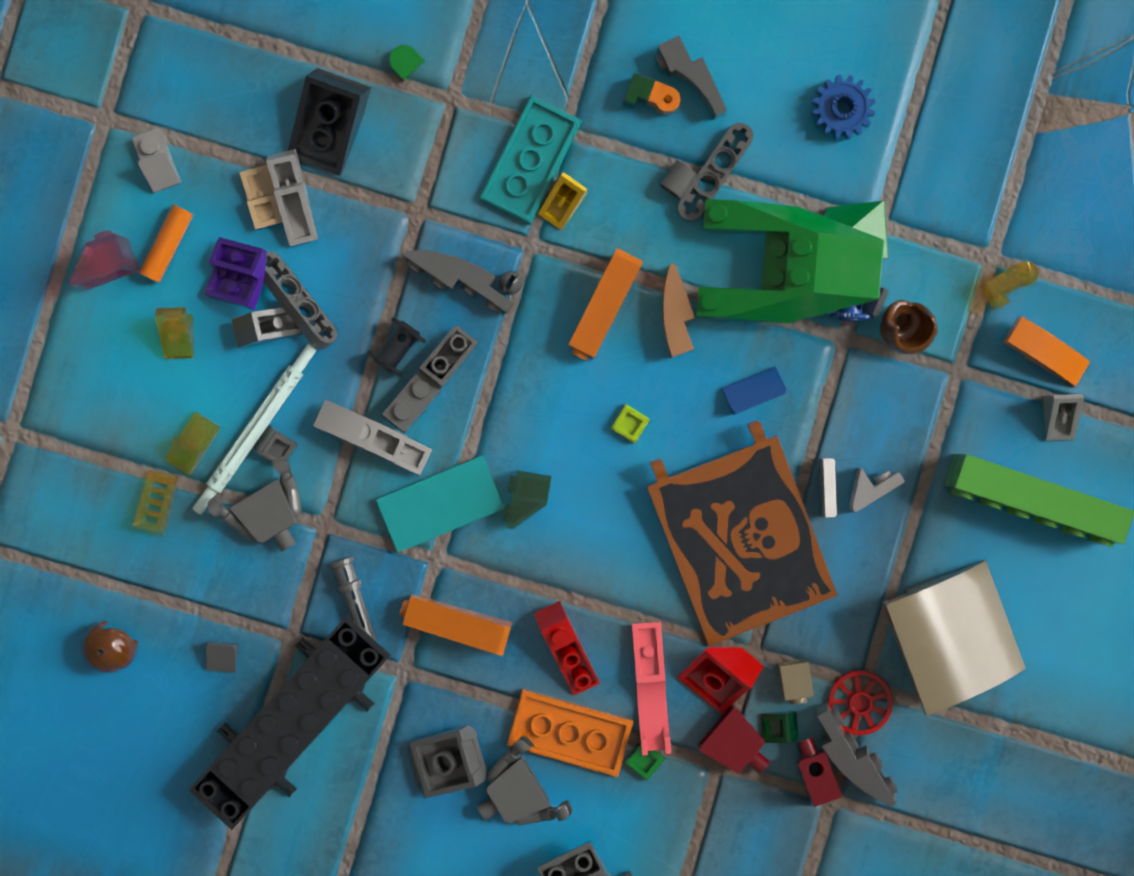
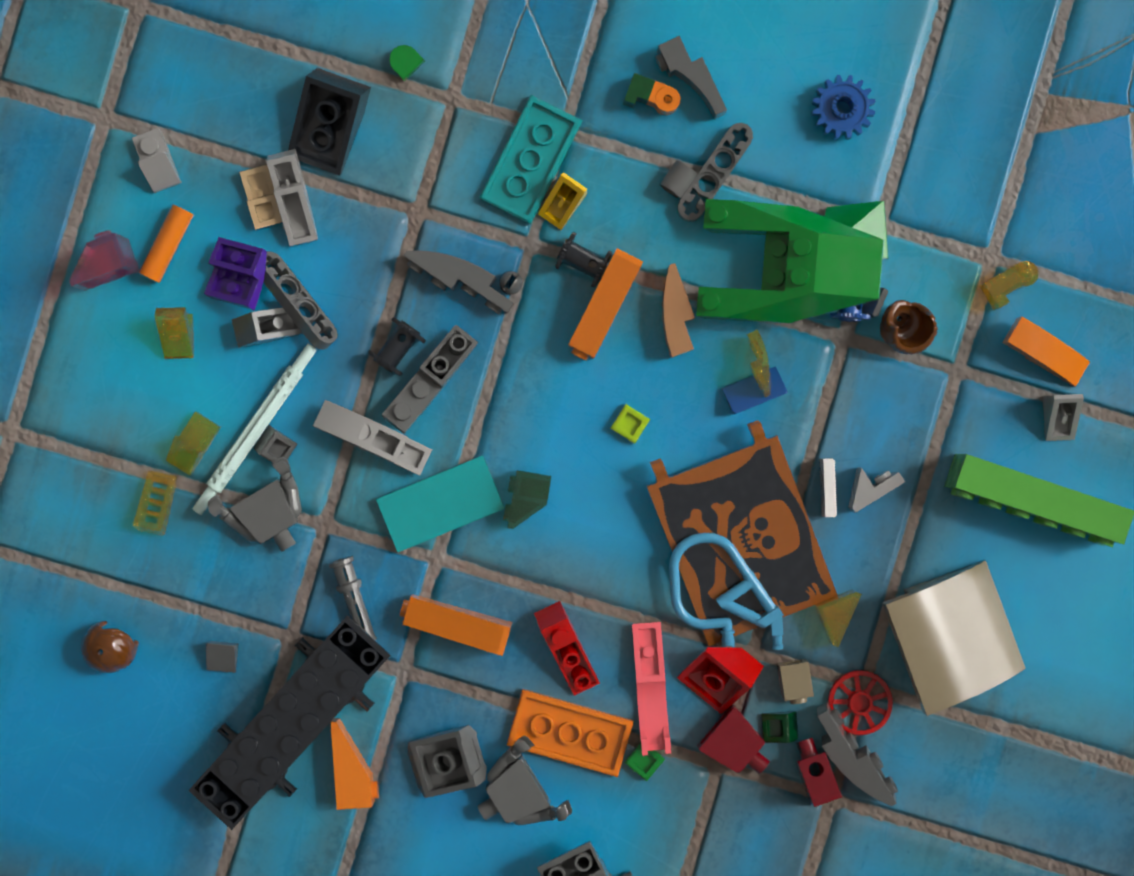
none -> orange slope [330,718,379,810]
none -> black hose [555,232,612,288]
none -> dark azure piece [669,533,784,650]
none -> clear yellow slope [747,329,771,398]
none -> clear yellow slope [815,590,862,647]

